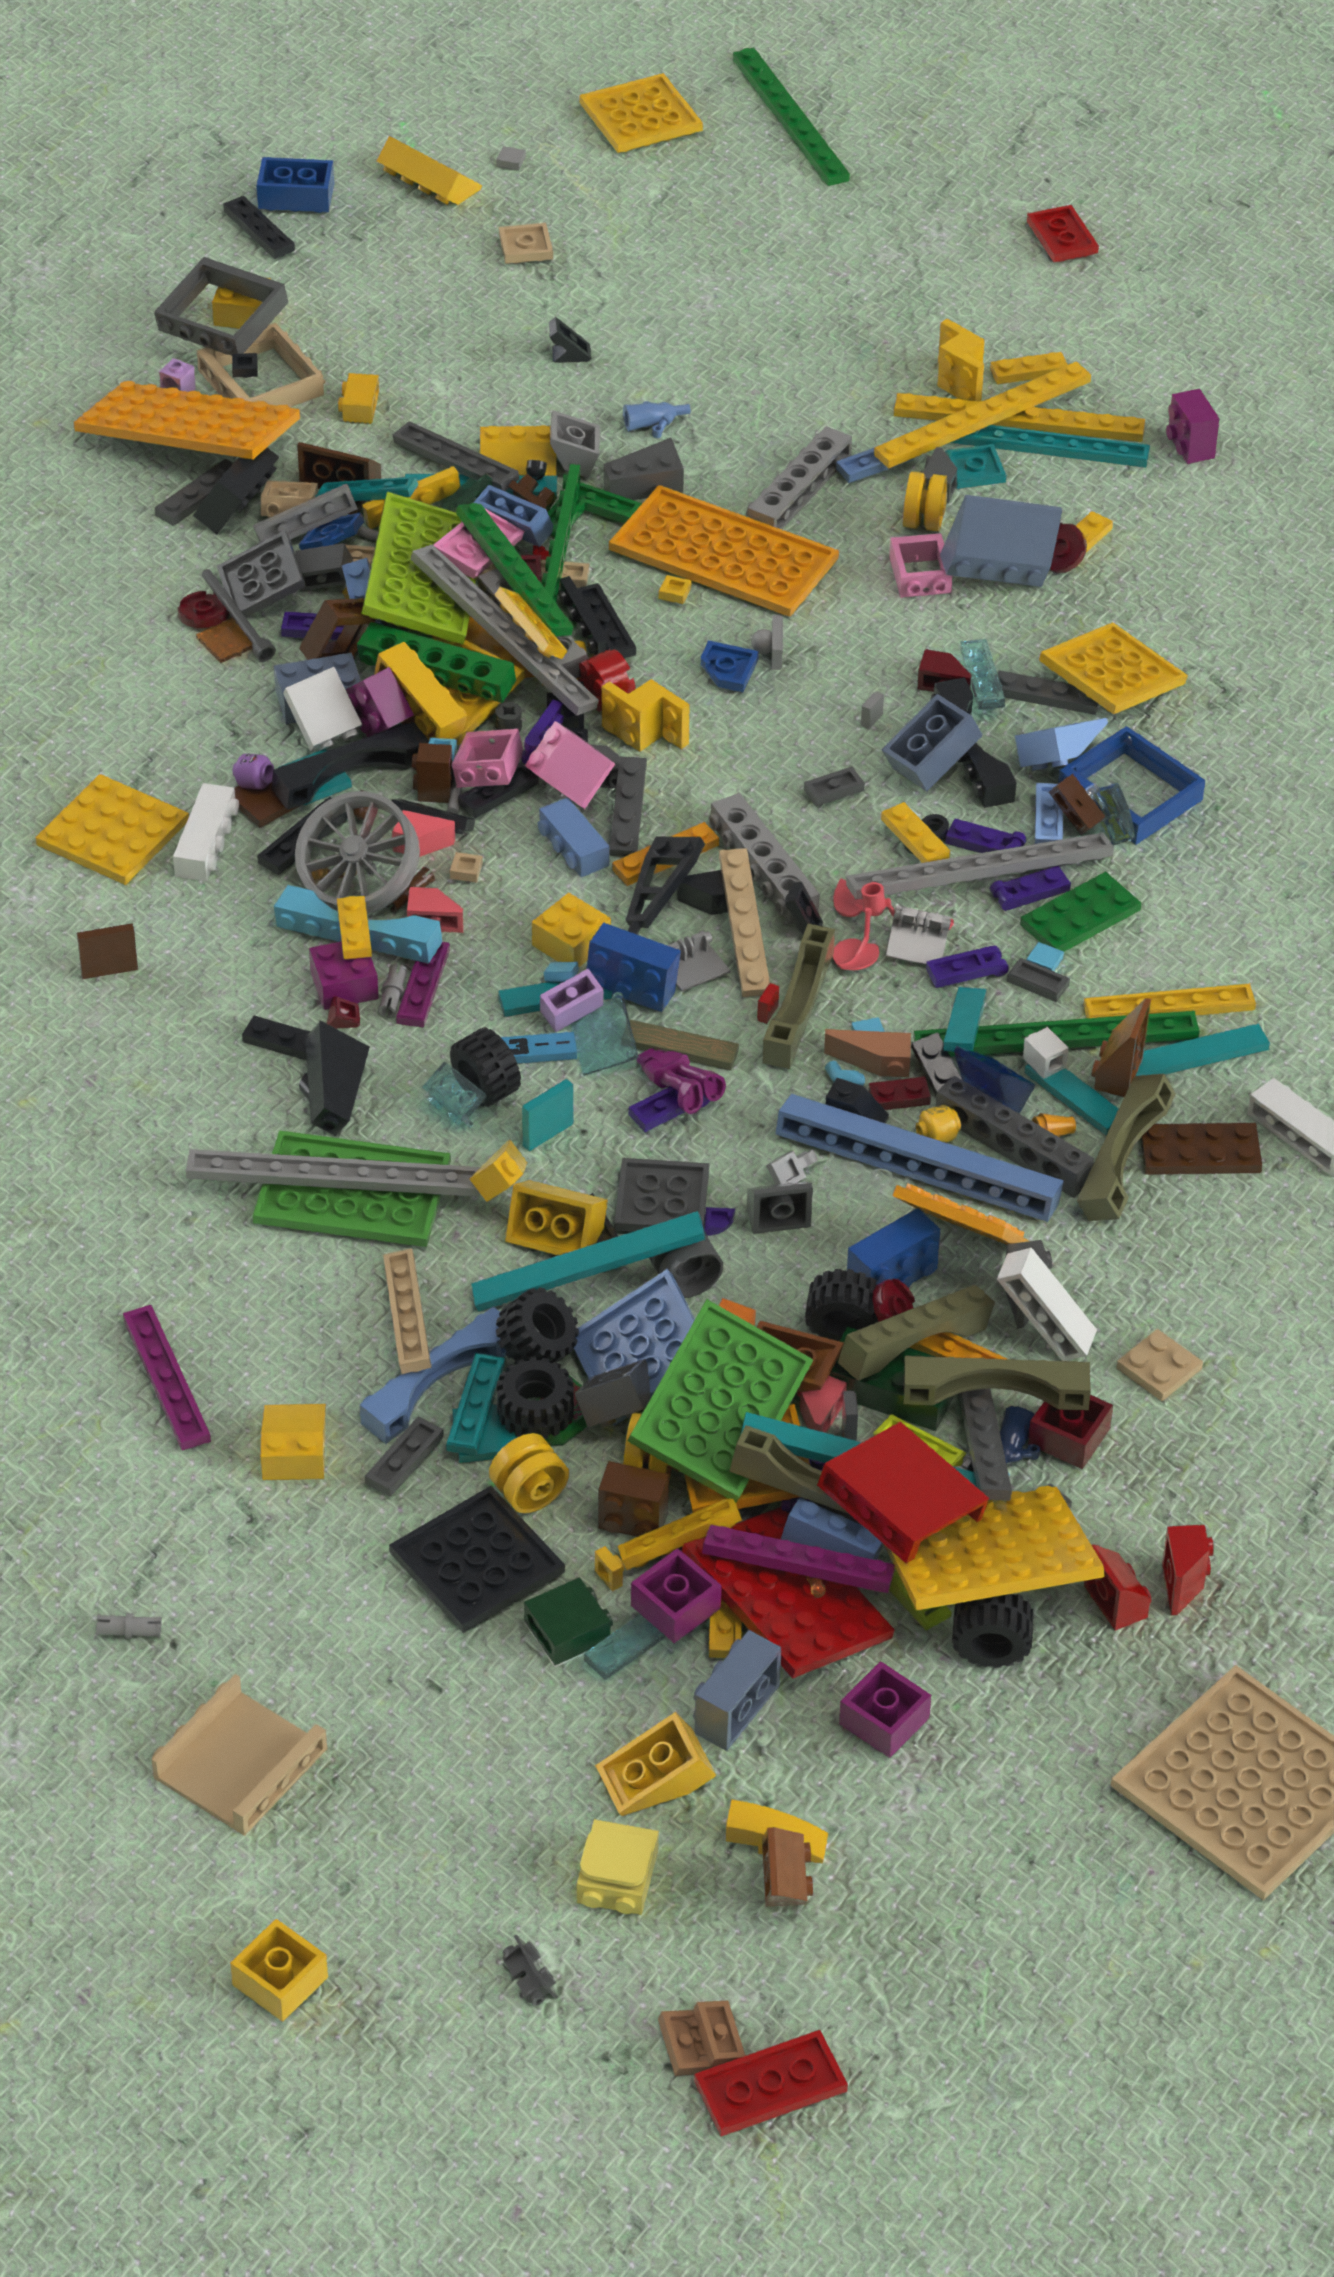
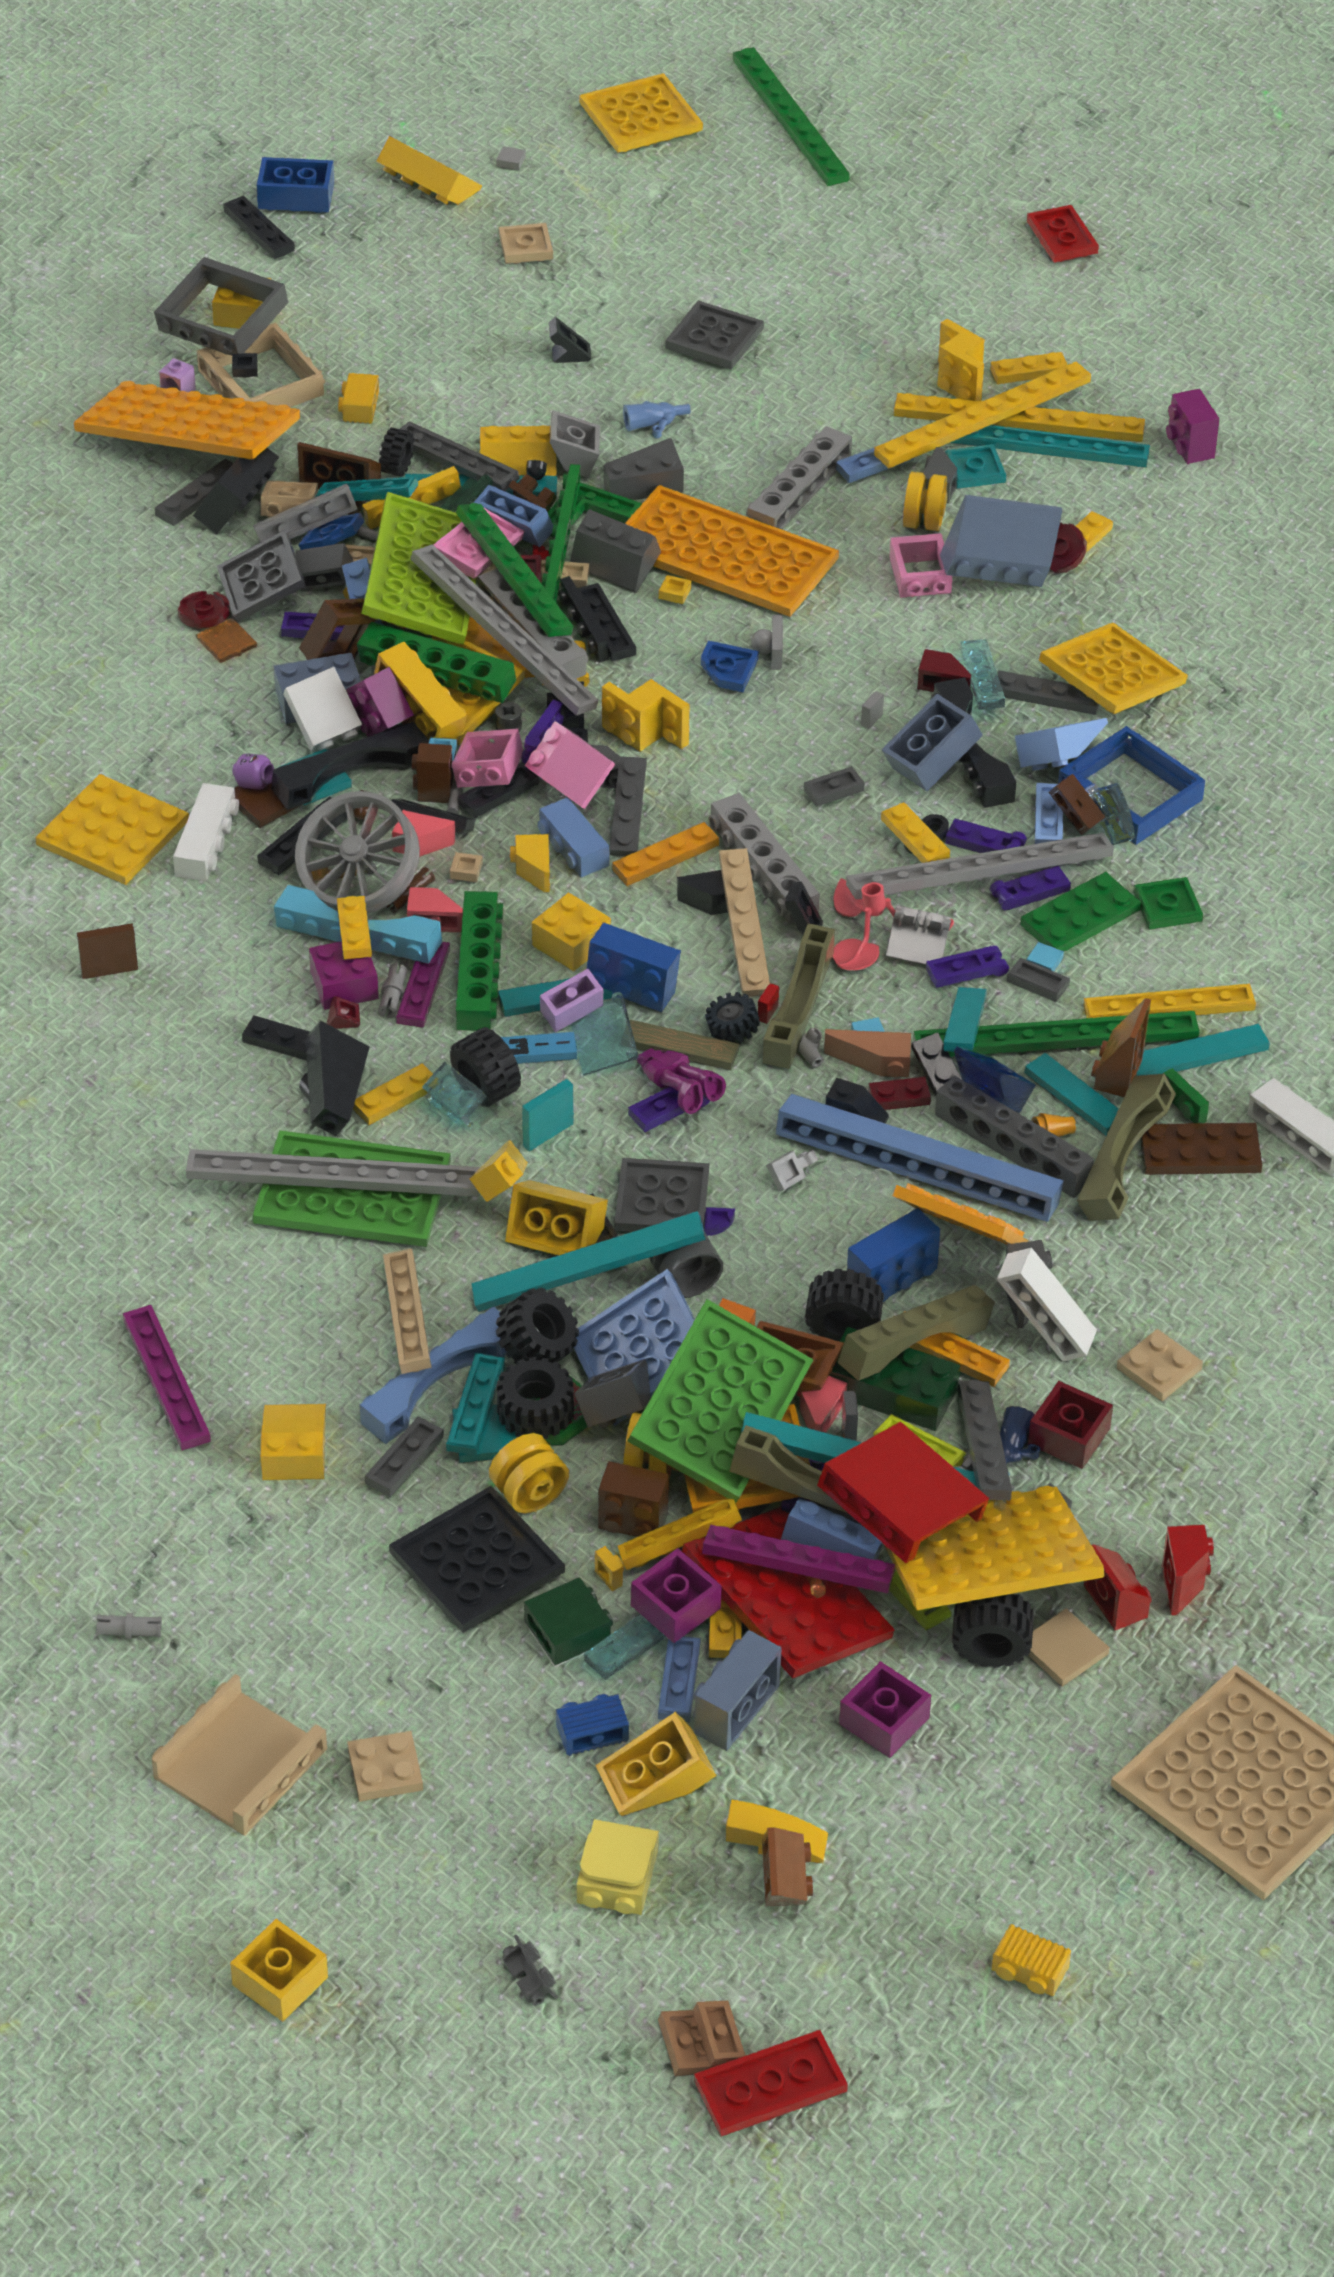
dark grey piece [202,569,276,662] -> none
yellow plate [495,587,568,659] -> none
medium azure tile [544,962,579,982] -> none
red brick [578,649,636,712] -> none
black plate [626,836,705,935] -> none
light grey hinge [667,930,731,992] -> none
dark grey slope [747,1181,813,1234] -> none
medium azure arm [825,1061,865,1086] -> none
dark red tile [873,1279,915,1322] -> none
olive arch [903,1356,1091,1410] -> none
yellow head [915,1105,961,1143] -> none
white brick [1023,1027,1069,1079] -> none
none -> tan plate [347,1731,423,1802]
none -> yellow plate [353,1063,439,1125]
none -> black tyre [379,427,415,477]
none -> green brick [456,891,503,1031]
none -> yellow slope [510,834,550,892]
none -> blue brick [556,1694,629,1756]
none -> dark grey slope [570,510,661,593]
none -> medium blue tile [658,1637,701,1722]
none -> dark grey plate [665,300,764,370]
none -> black wheel [705,992,760,1044]
none -> light grey arm [799,1028,824,1068]
none -> yellow brick [991,1924,1071,1996]
none -> tan tile [1028,1608,1110,1687]
none -> green tile [1133,877,1203,930]
none -> green plate [1164,1068,1209,1123]

